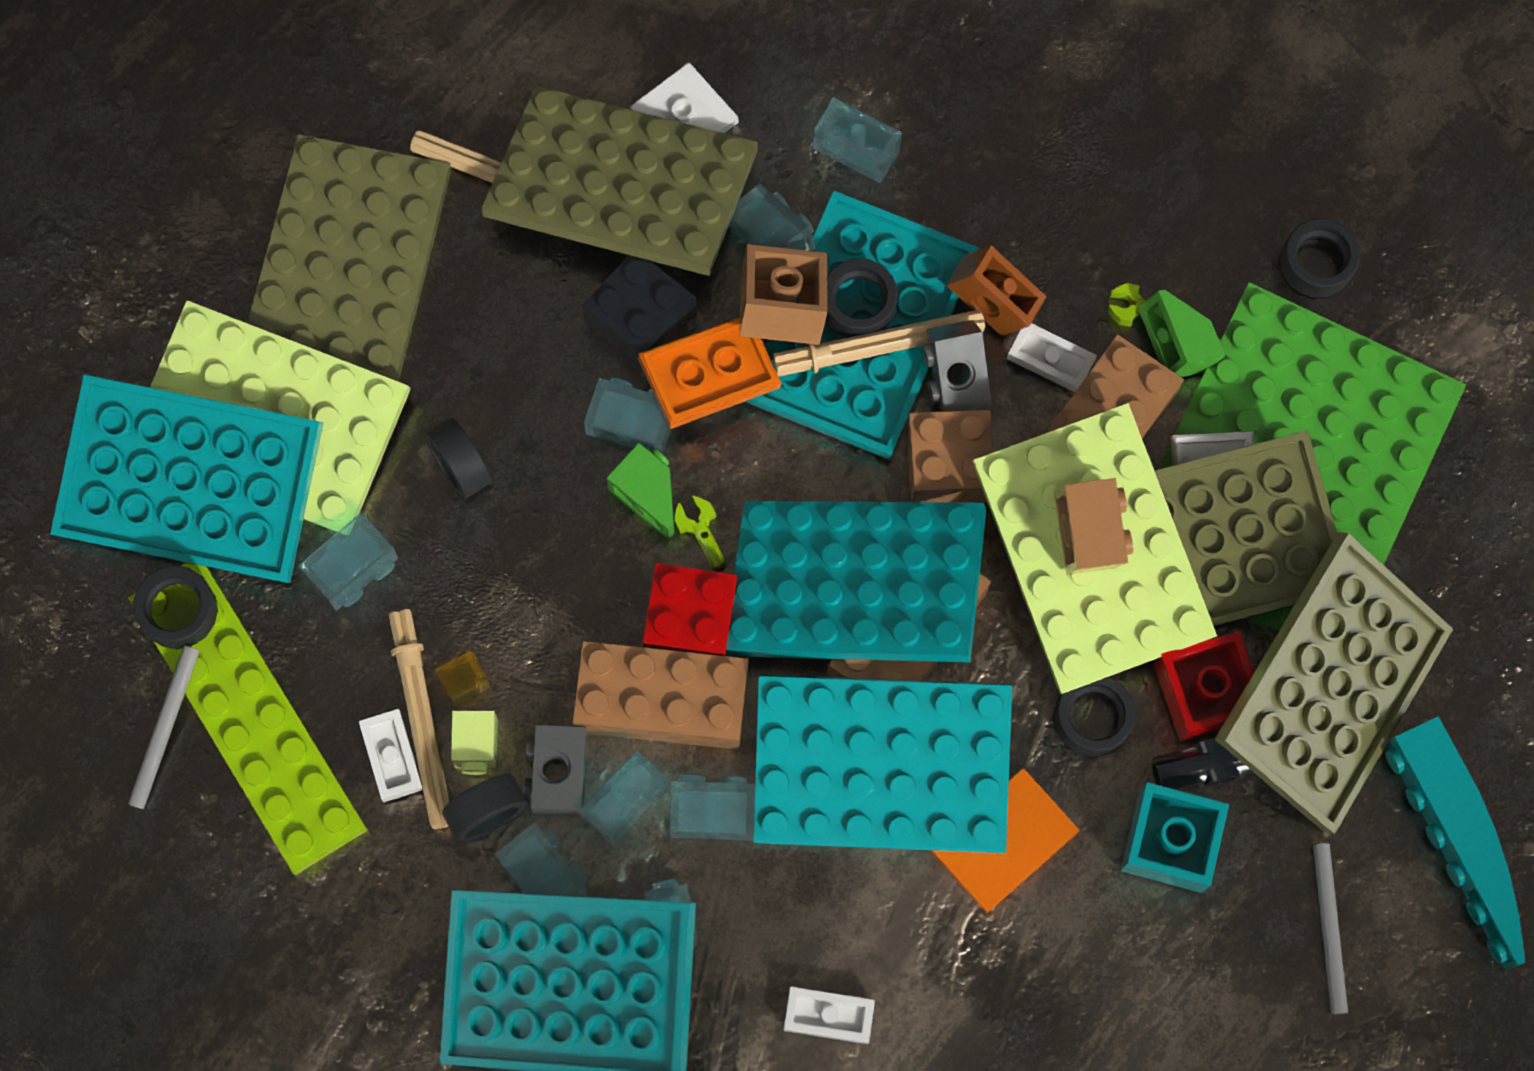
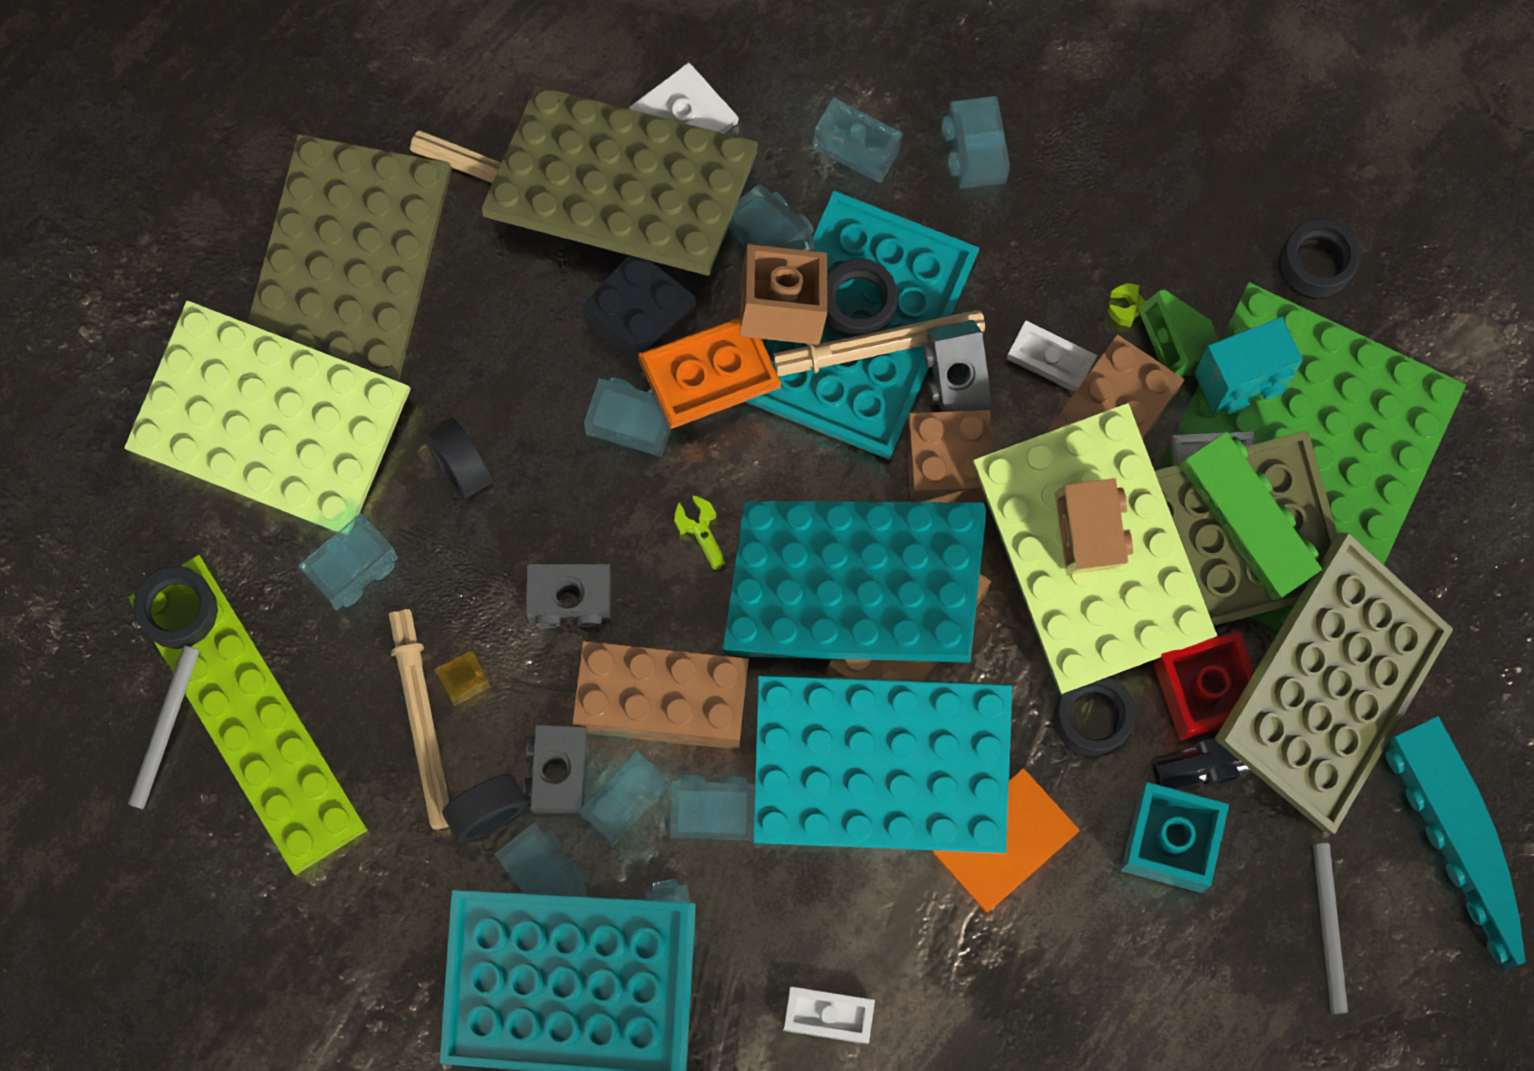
teal plate [50,375,323,583] -> none
white plate [359,709,423,802] -> none
yellowish green brick [451,711,498,775] -> none
bright green slope [607,443,674,540] -> none
red brick [643,563,737,656] -> none
dark orange brick [946,245,1047,336] -> none
none -> dark grey brick [526,564,611,628]
none -> clear light blue brick [943,96,1010,189]
none -> bright green brick [1179,432,1323,600]
none -> teal brick [1194,317,1303,415]

